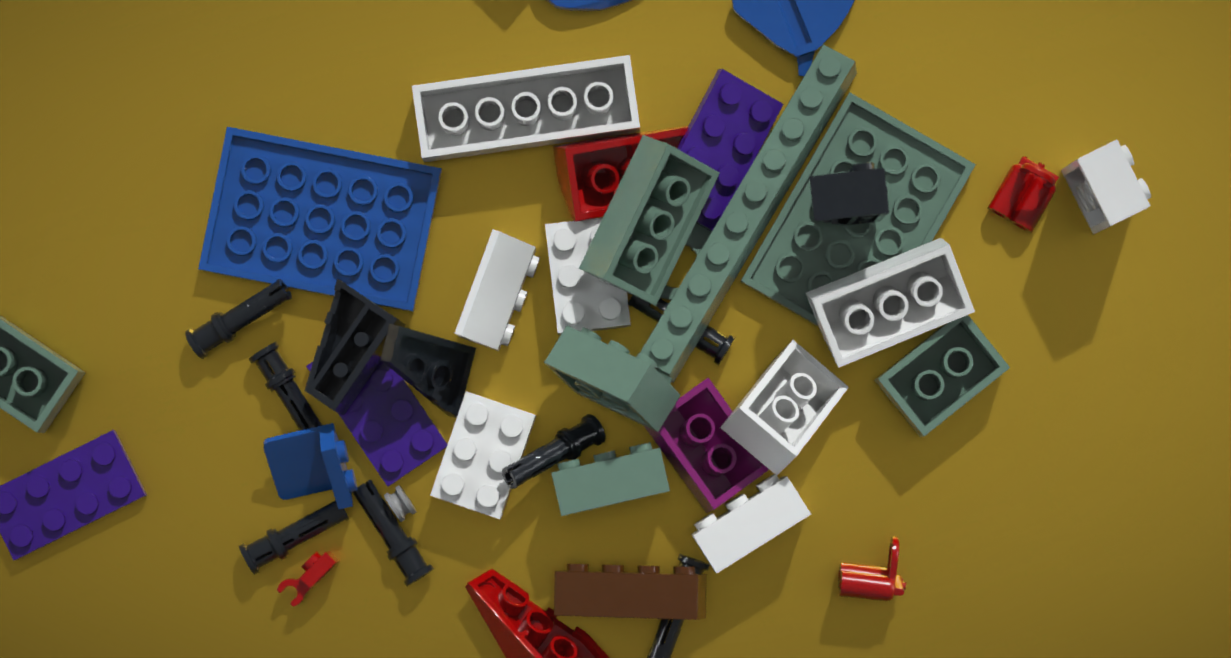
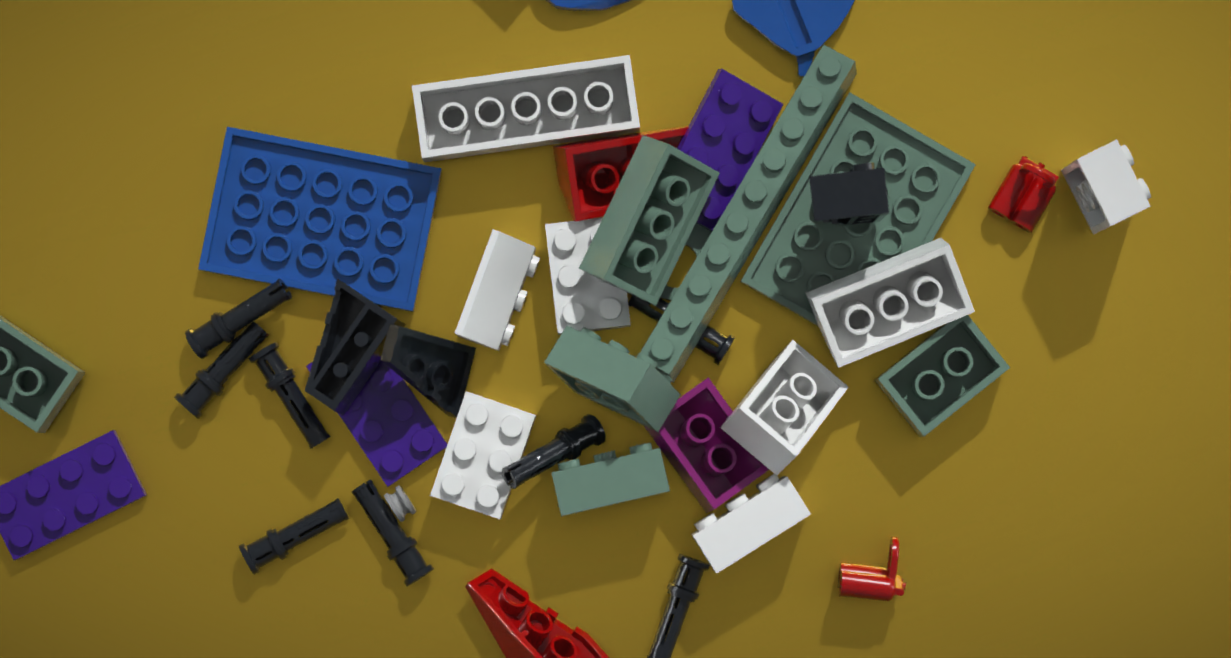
blue bracket [263,423,358,509] -> none
red plate [277,551,339,606] -> none
reddish brown brick [554,564,707,620] -> none
none -> black pin [174,321,269,419]

